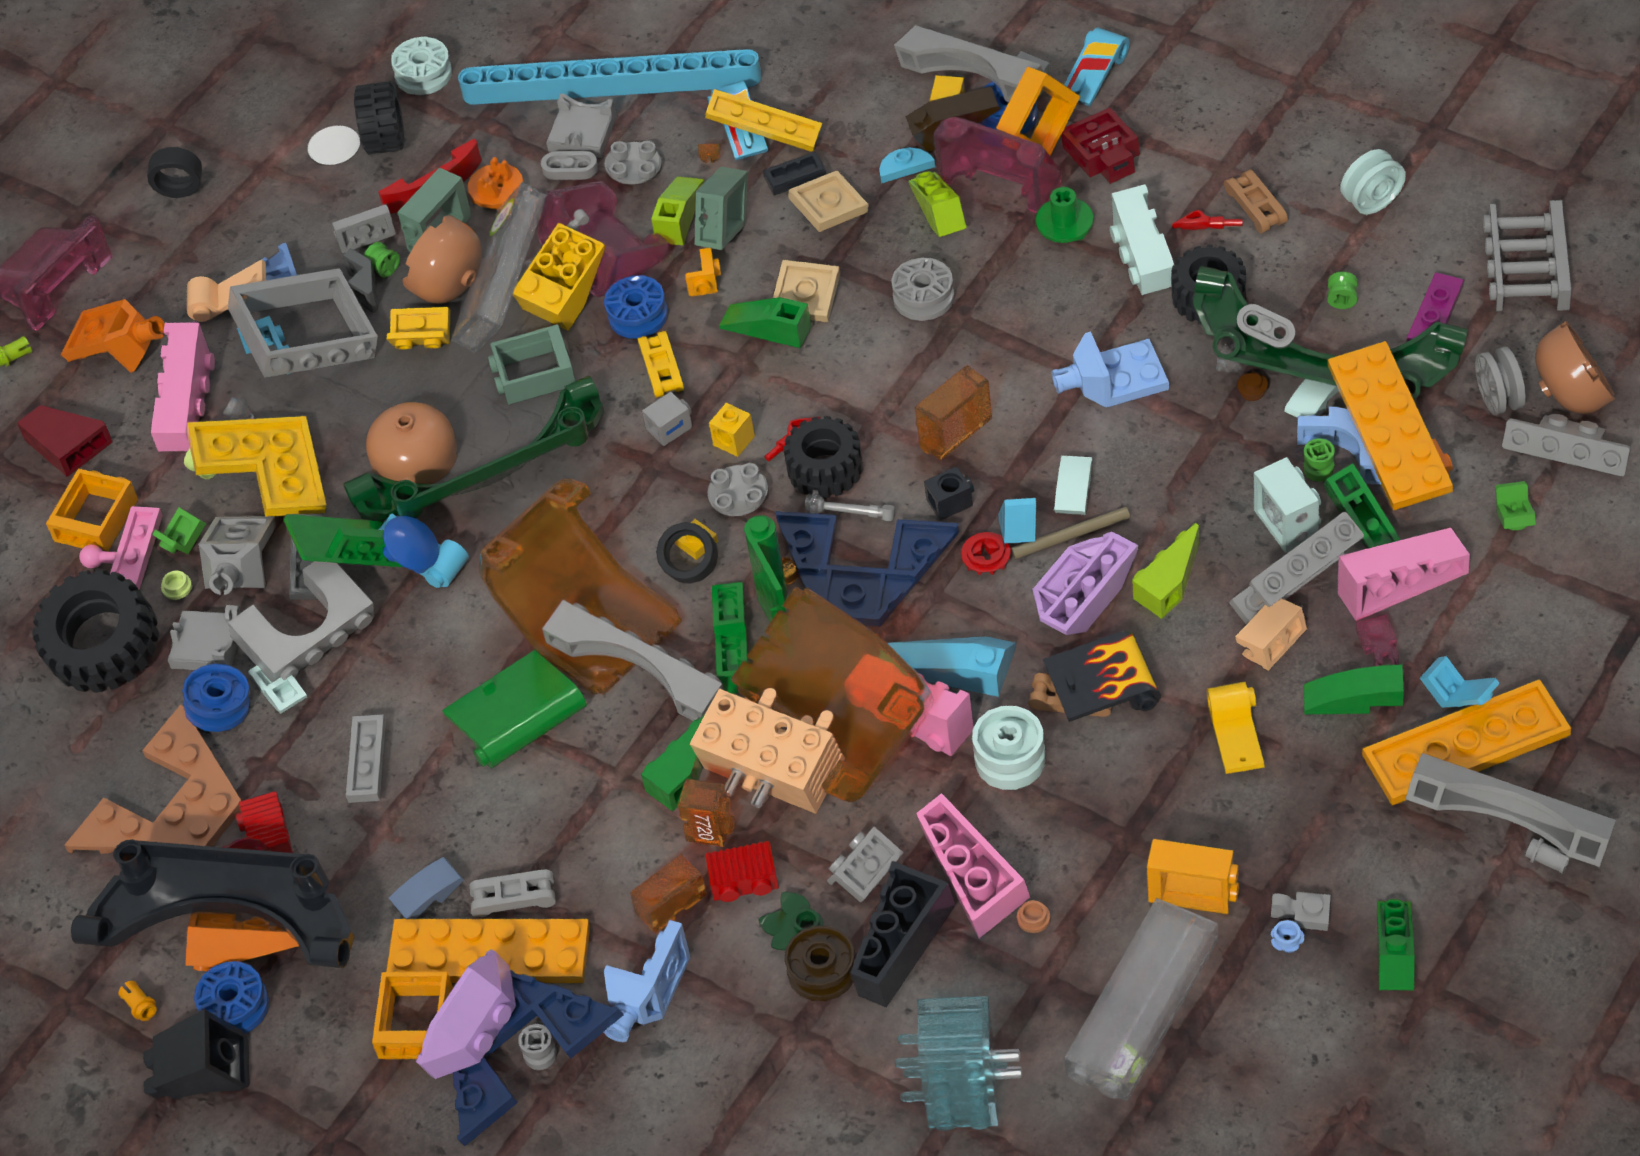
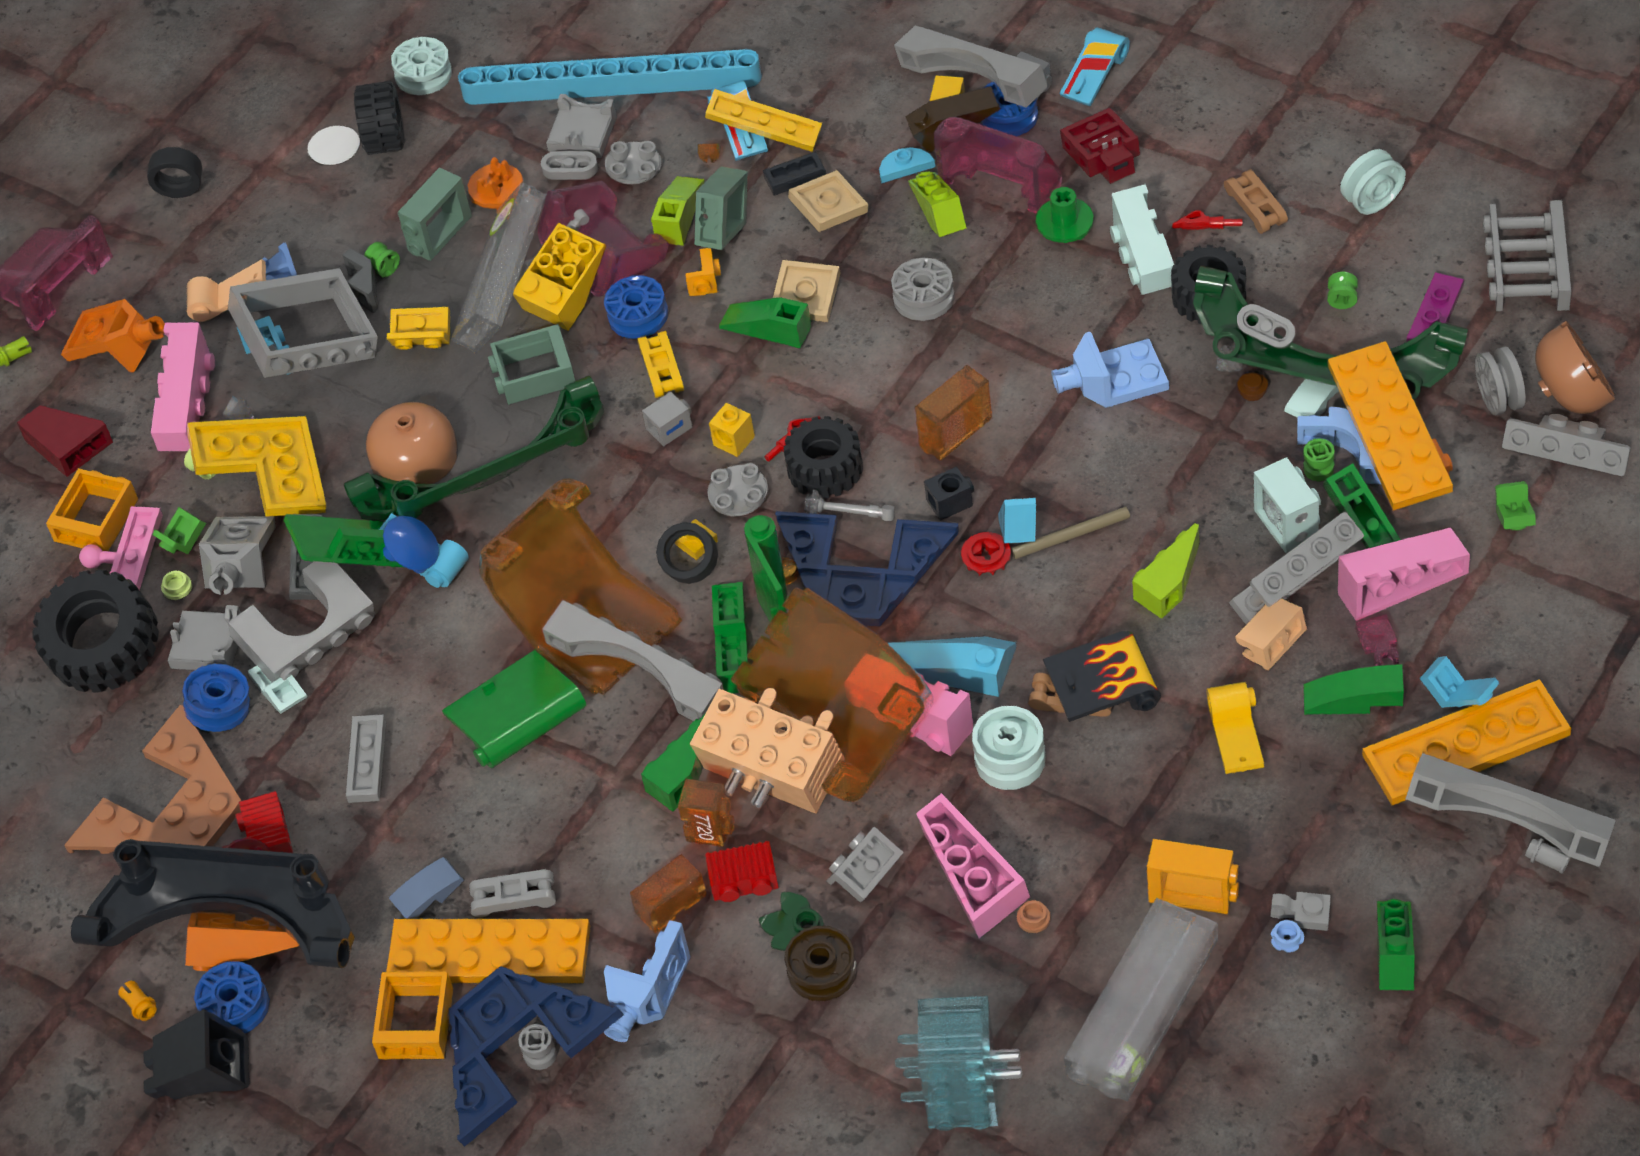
light grey bracket [332,204,396,253] -> none
red slope [378,138,482,214] -> none
nougat cylinder [403,215,482,304] -> none
lavender wedge [416,949,516,1079] -> none
black wedge [850,861,955,1008] -> none
light orange window [996,66,1081,158] -> none
lavender wedge [1033,532,1138,635] -> none
light aqua slope [1054,456,1093,515] -> none

